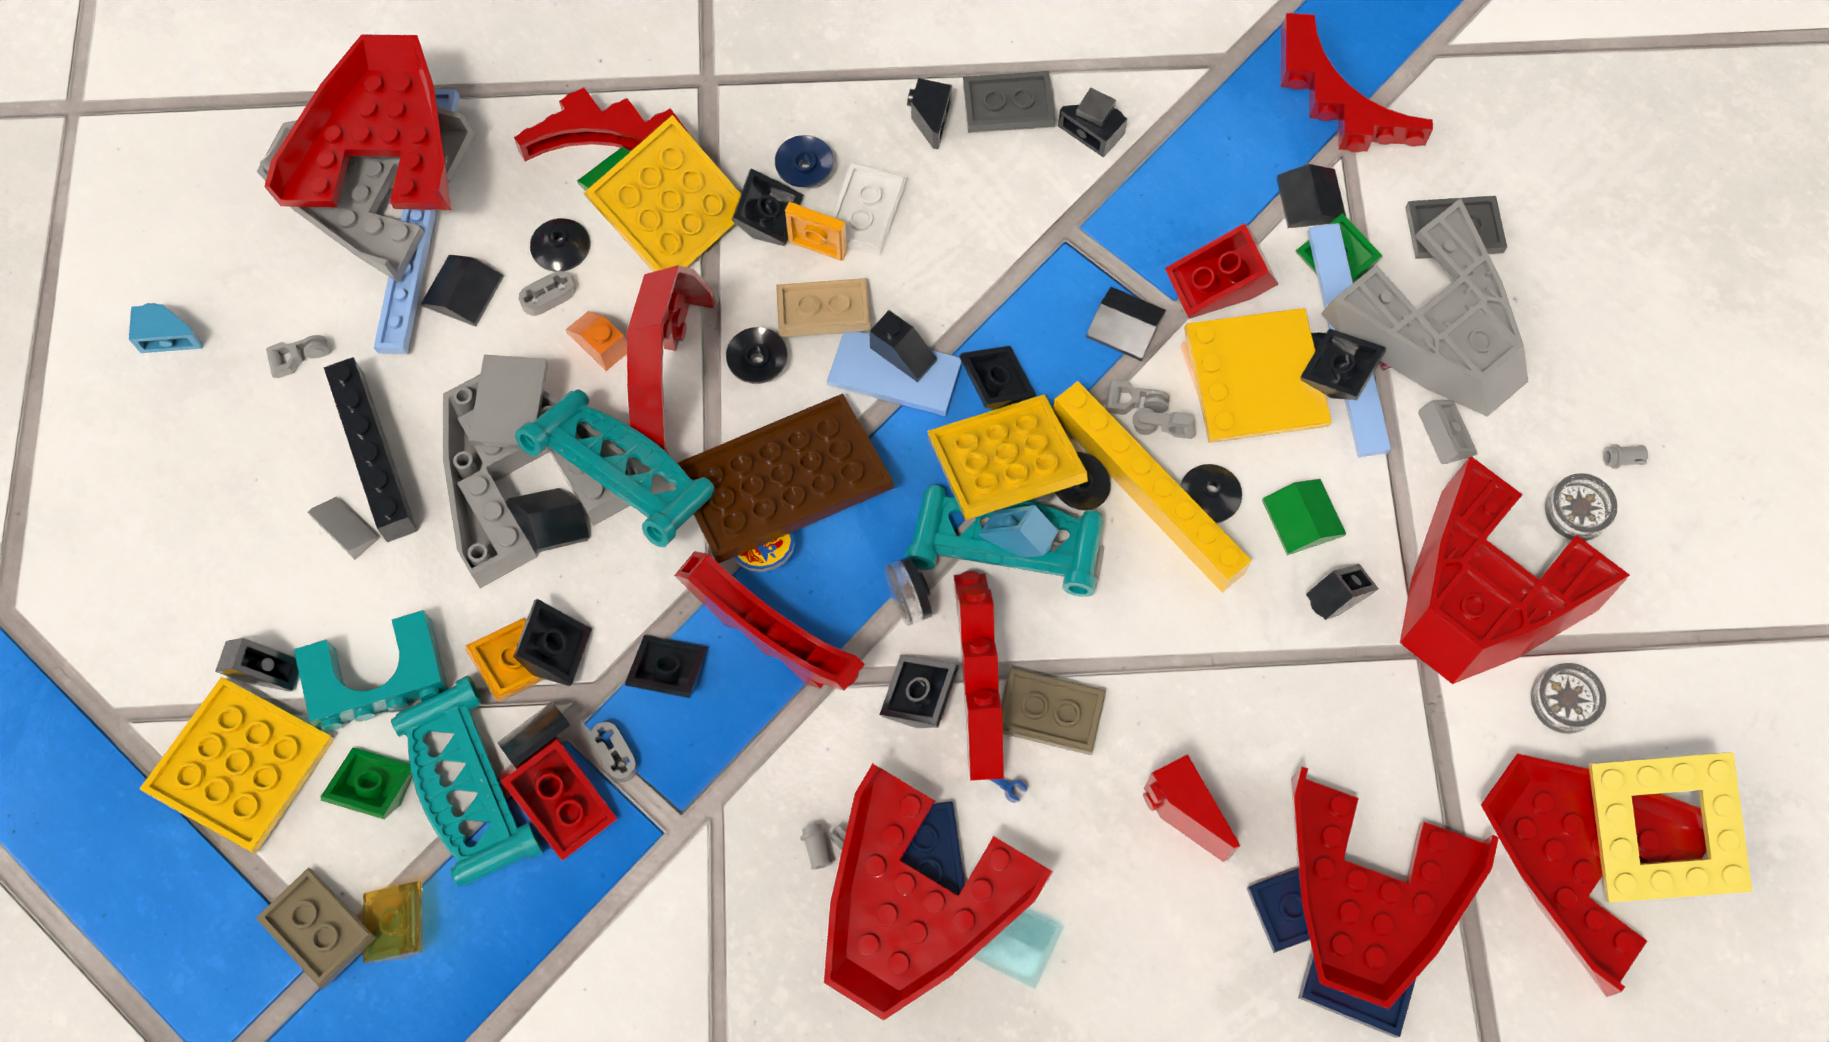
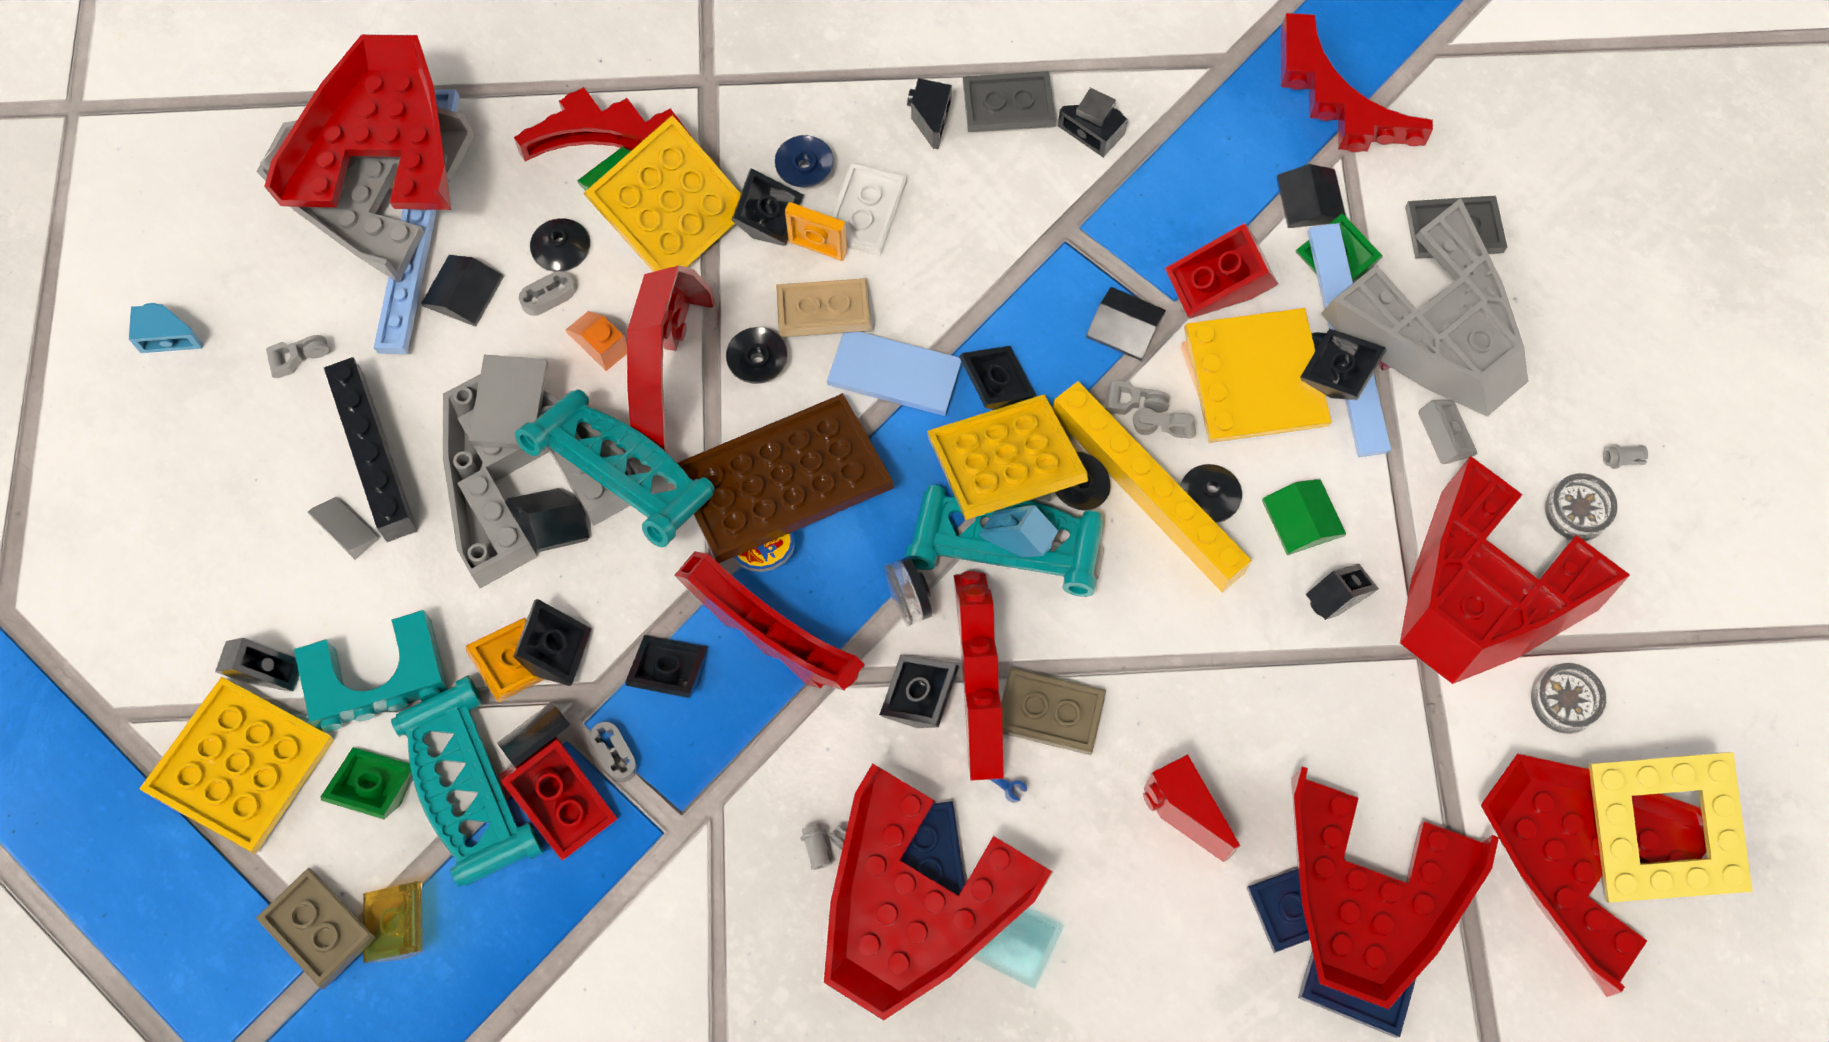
black slope [869,310,937,382] -> none

